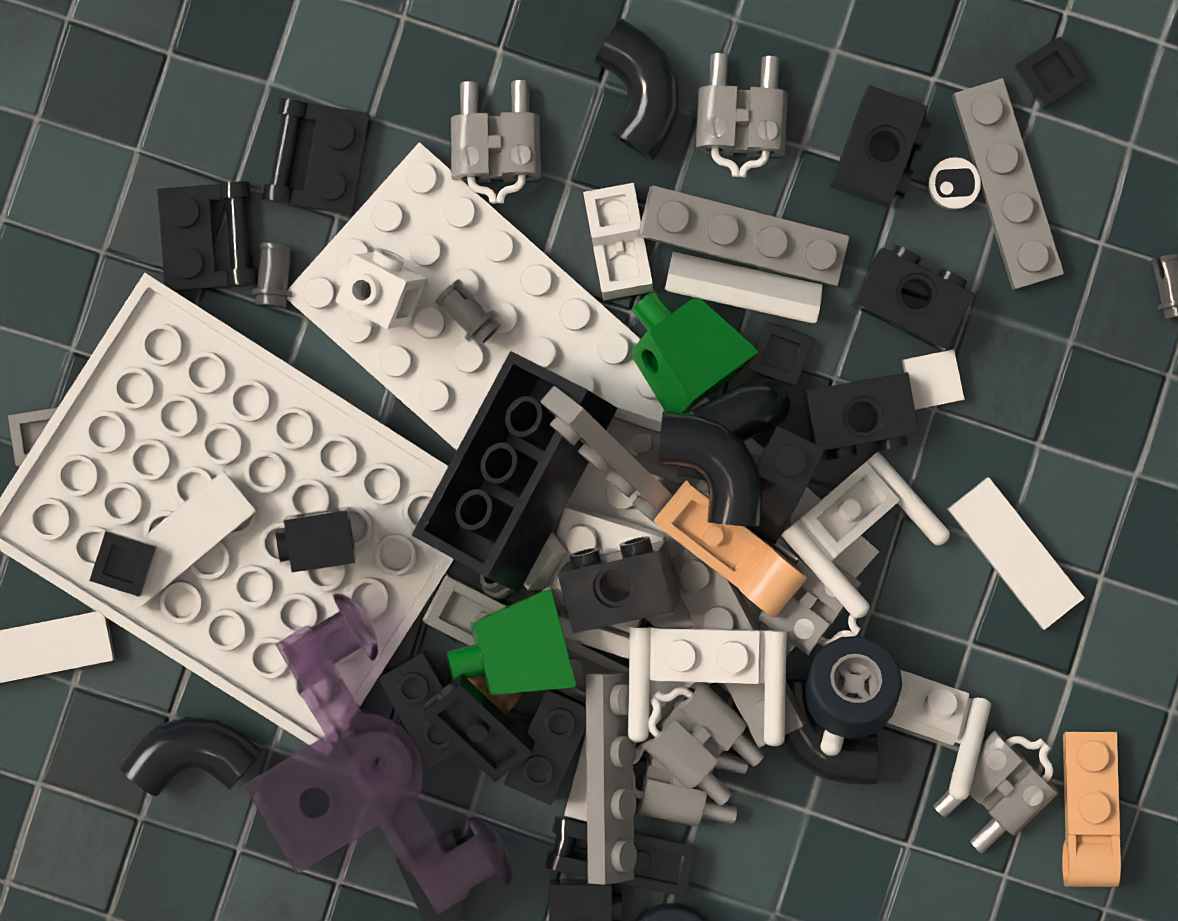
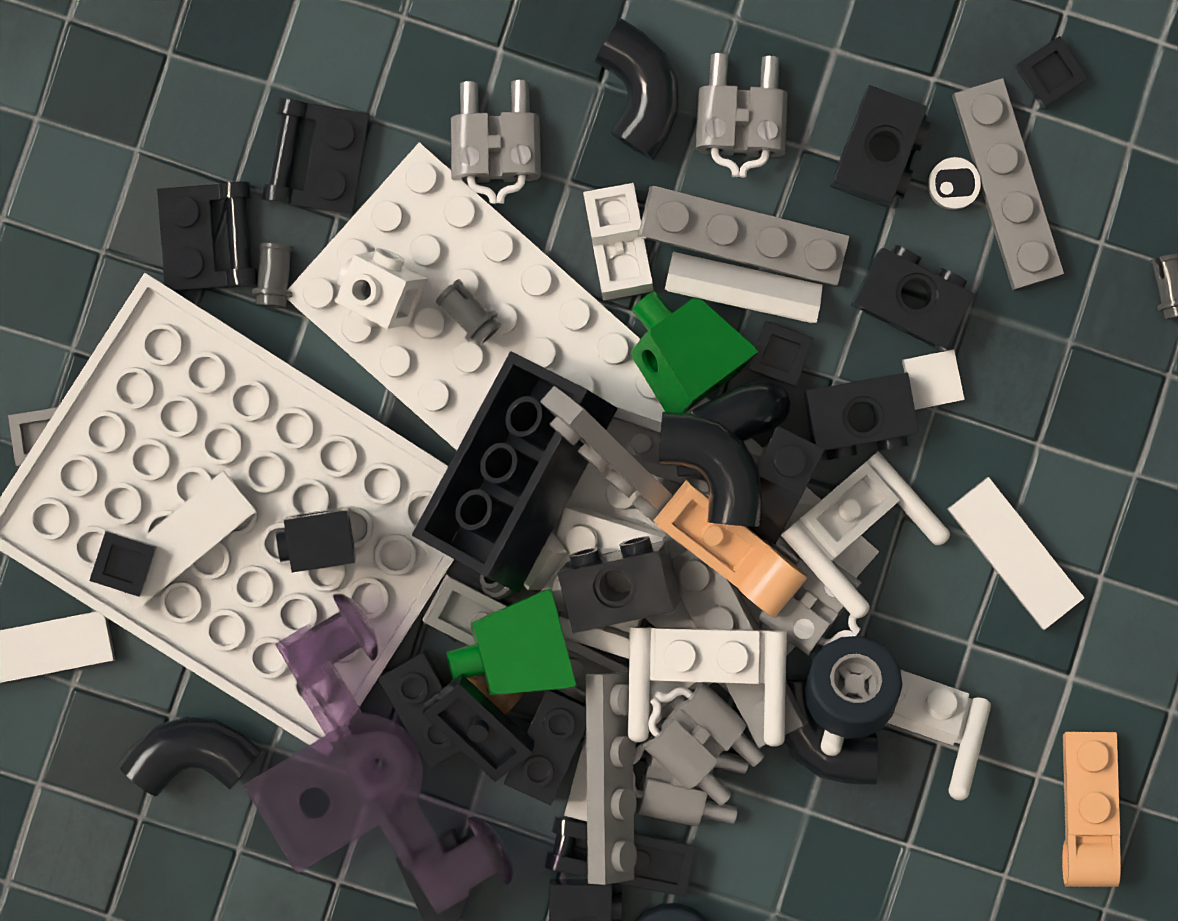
light grey piece [933,730,1059,854] -> none

